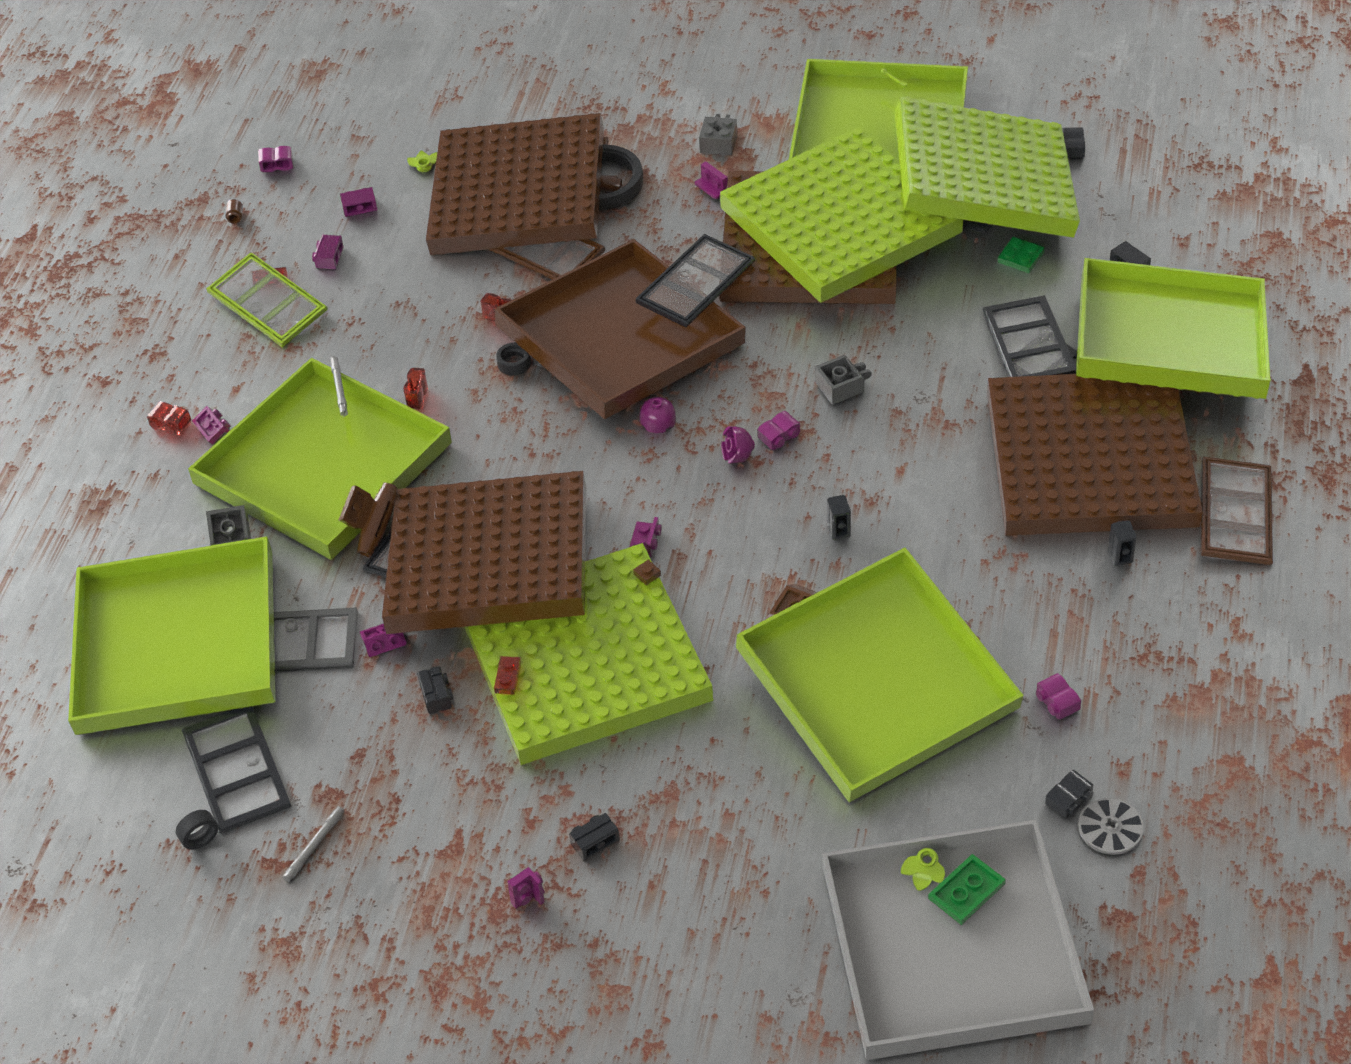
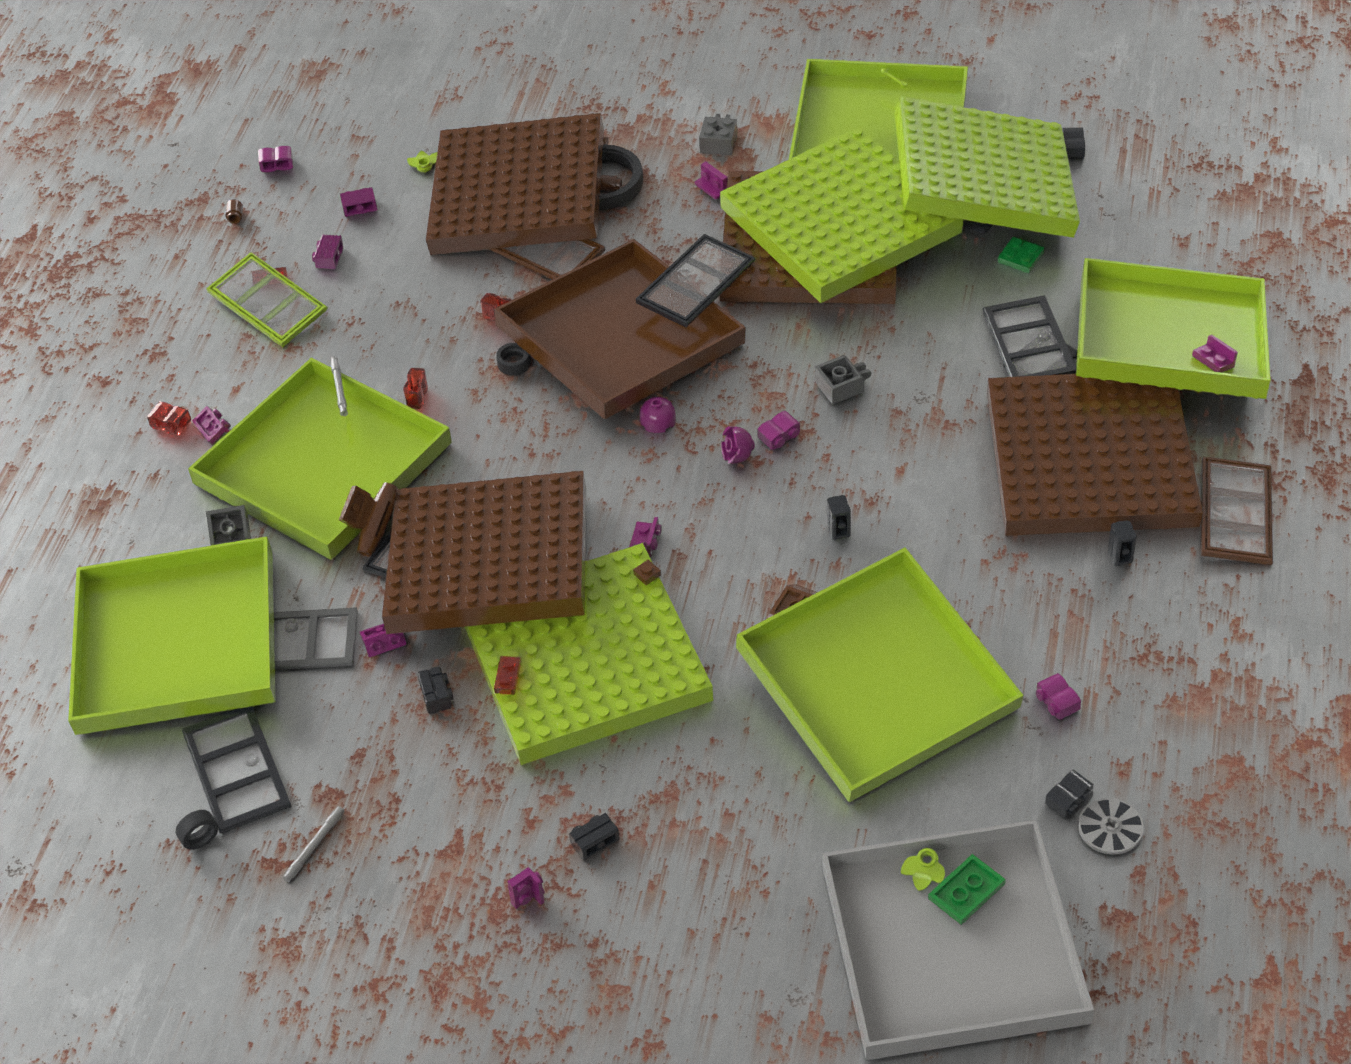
black brick [1110,241,1151,265] -> none
none -> magenta bracket [1192,334,1238,373]

